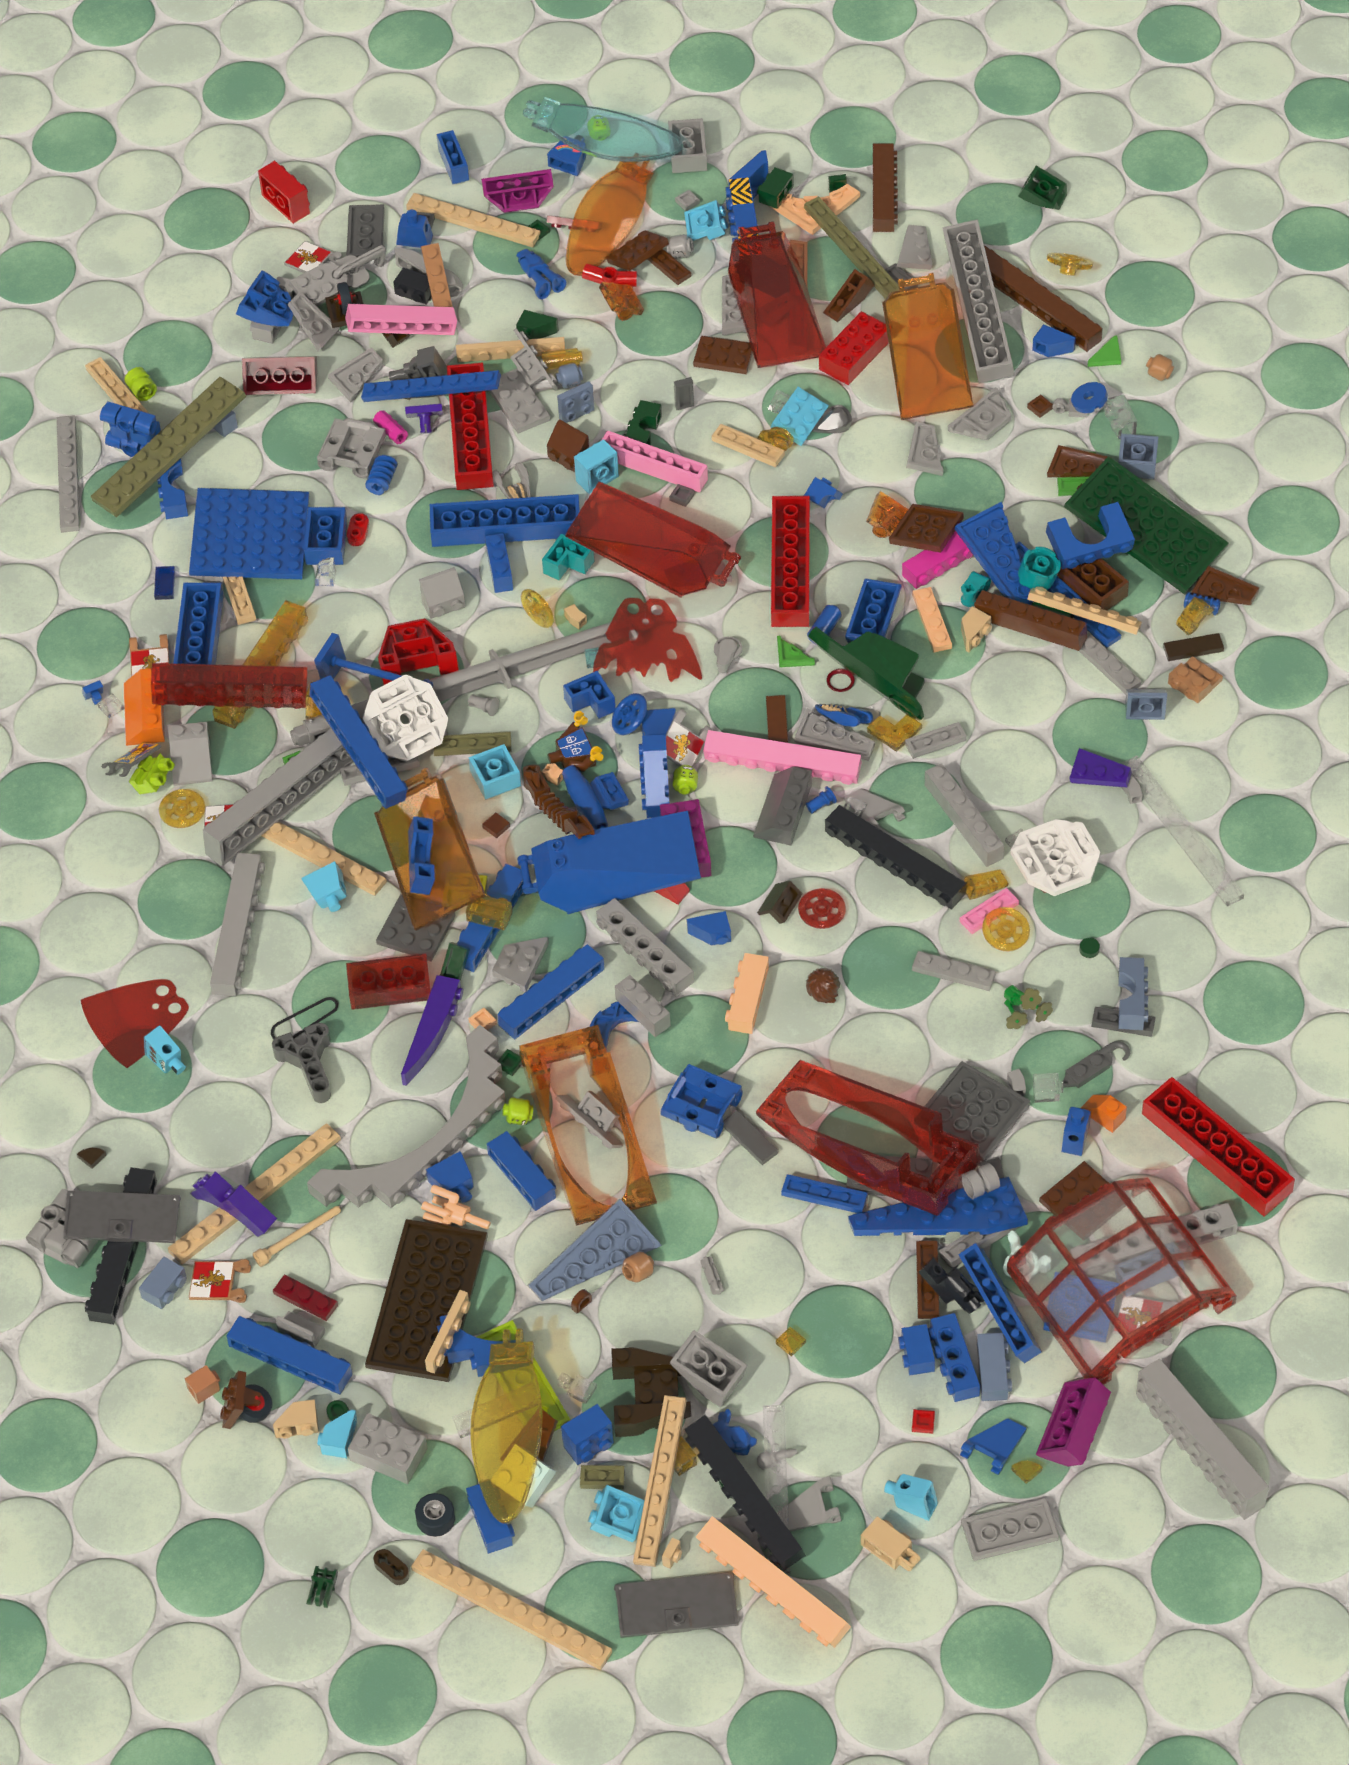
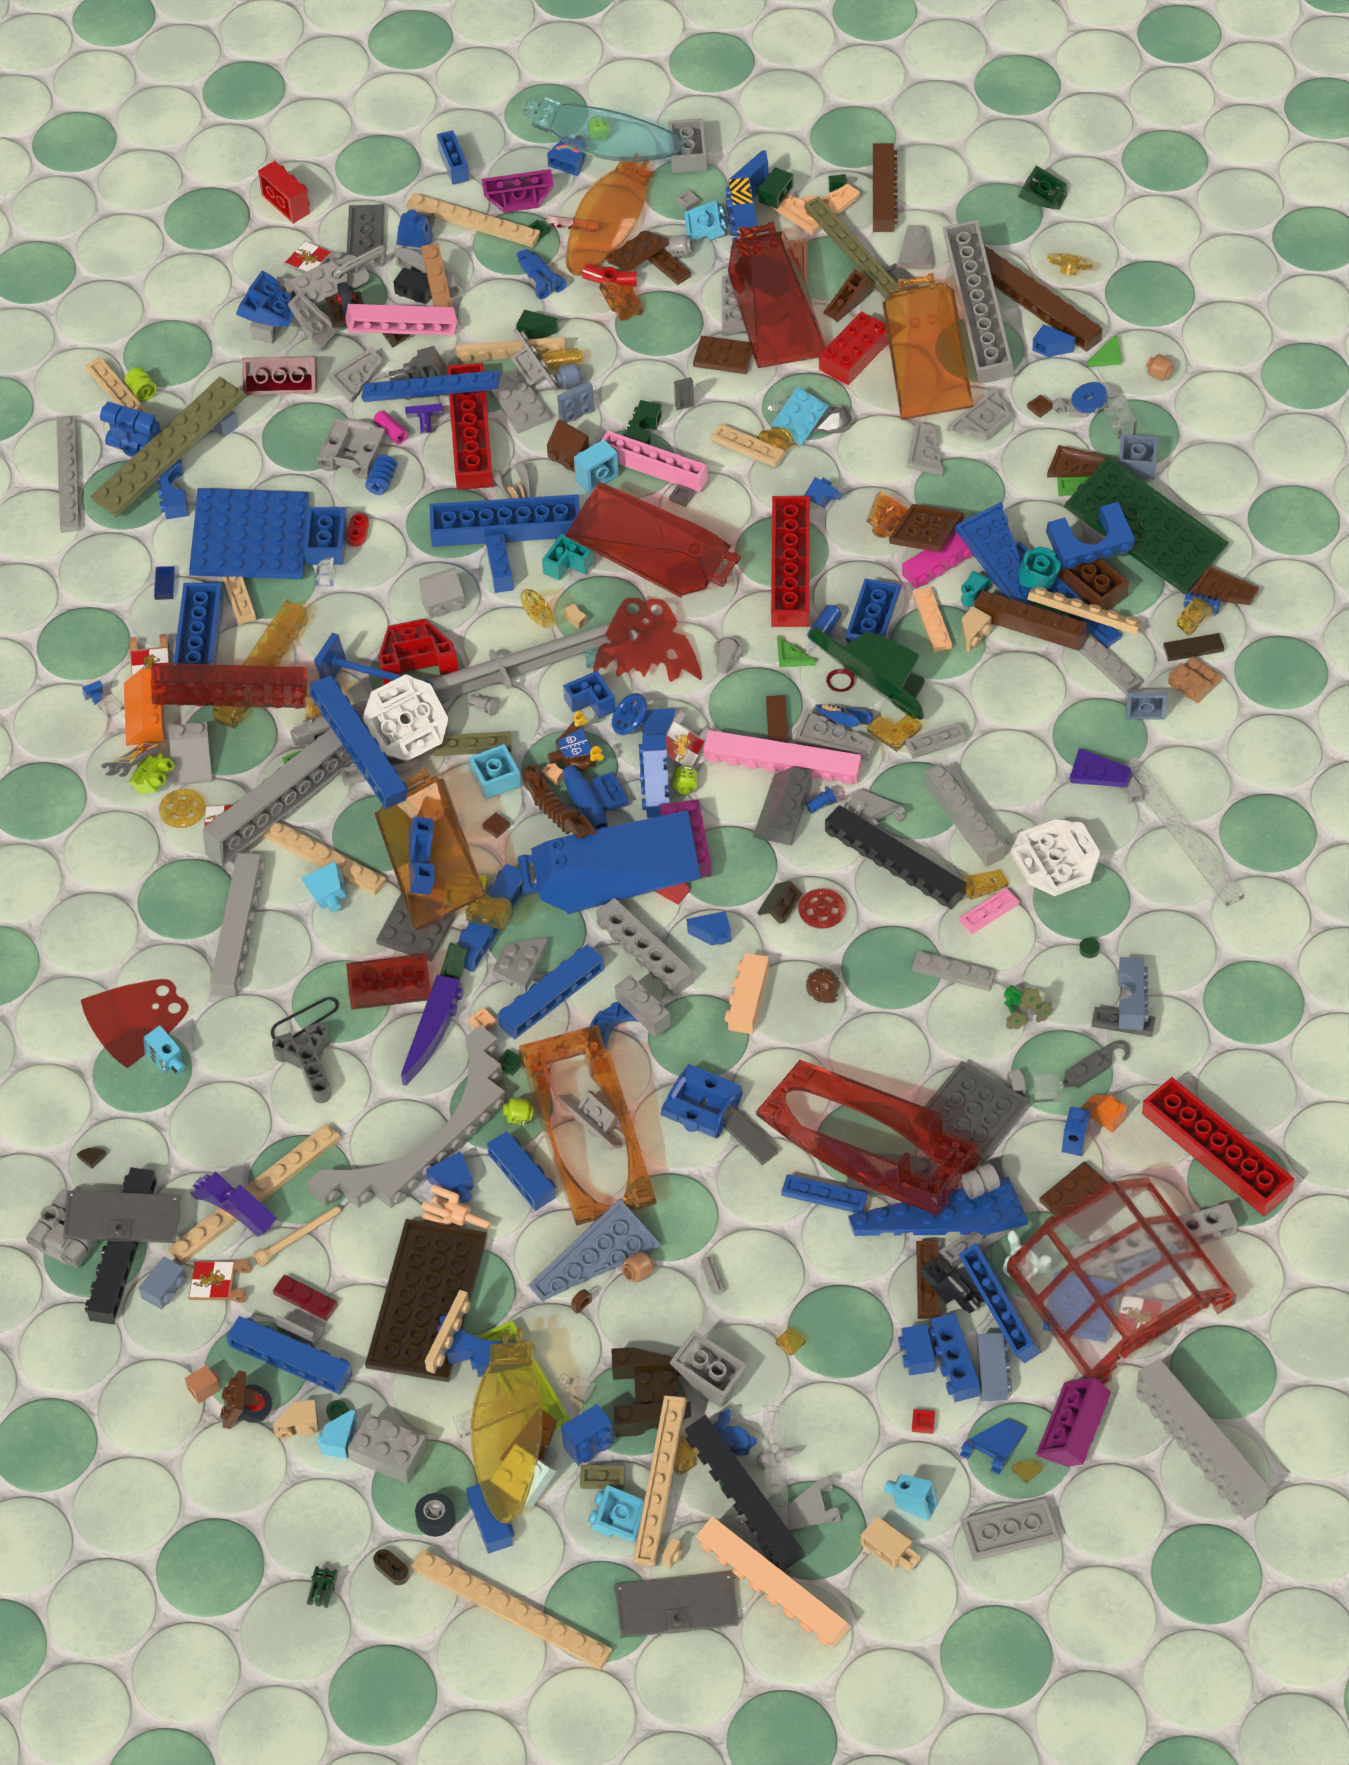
clear yellow plate [982,907,1030,951] -> none

